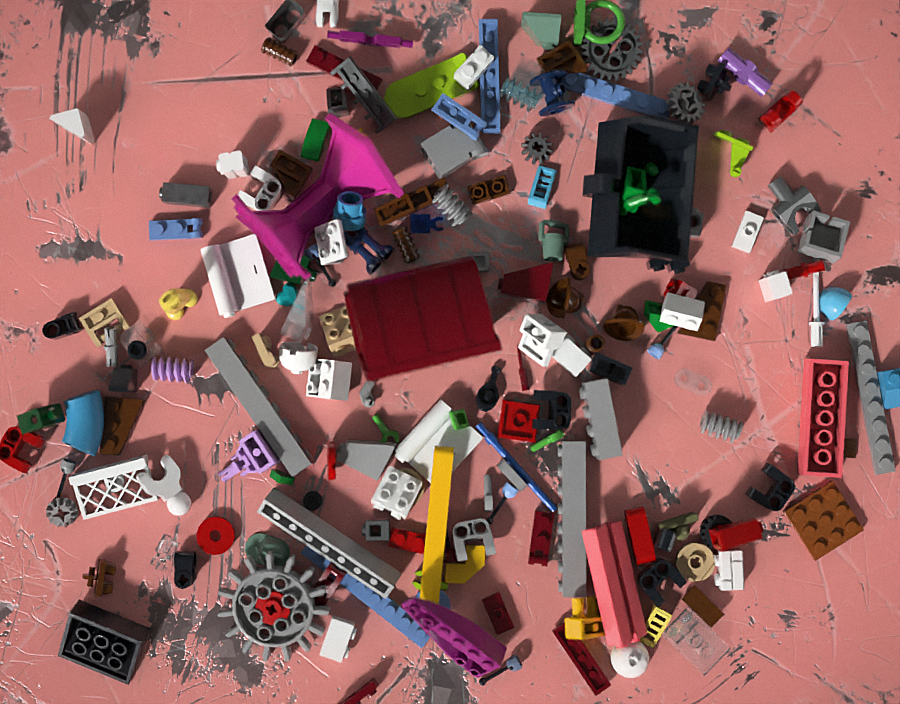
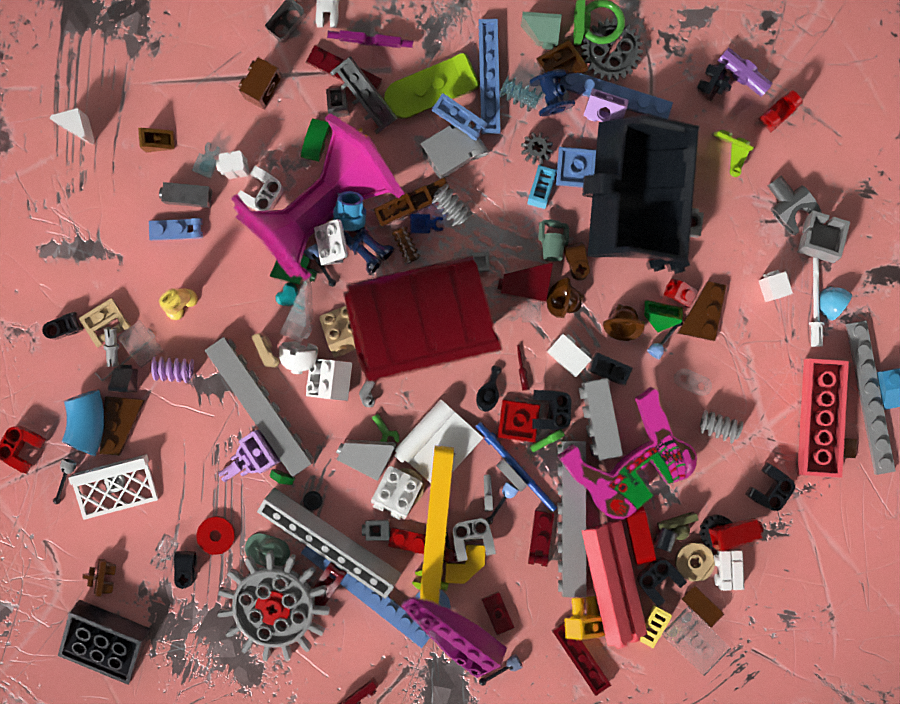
dark green torso [17,403,65,434] -> none
light grey gear [46,497,78,528] -> none
black plate [127,340,147,360] -> none
white piece [136,455,191,516] -> none
white door [200,234,276,318] -> none
reddish brown piece [261,37,298,67] -> none
reddish brown wing [270,150,313,200] -> none
white brick [319,615,357,663] -> none
red tile [327,441,336,480] -> none
bright green slope [449,409,470,430] -> none
white brick [454,45,494,91] -> none
reddish brown slope [467,175,511,205] -> none
white brick [518,314,567,366] -> none
reddish brown piece [585,335,605,353] -> none
white cylinder [610,641,649,678] -> none
green torso [616,162,661,216] -> none
white brick [660,292,705,331] -> none
light grey gear [666,82,705,124] -> none
white plate [731,211,764,253] -> none
dark orange plate [783,481,864,561] -> none
red pin [784,259,825,280] -> none
none -> pearl gold slope [138,127,175,152]
none -> clear light blue plate [192,142,220,179]
none -> reddish brown brick [239,57,283,110]
none -> medium blue plate [556,146,596,188]
none -> animal [557,387,697,519]
none -> lavender brick [583,88,629,122]

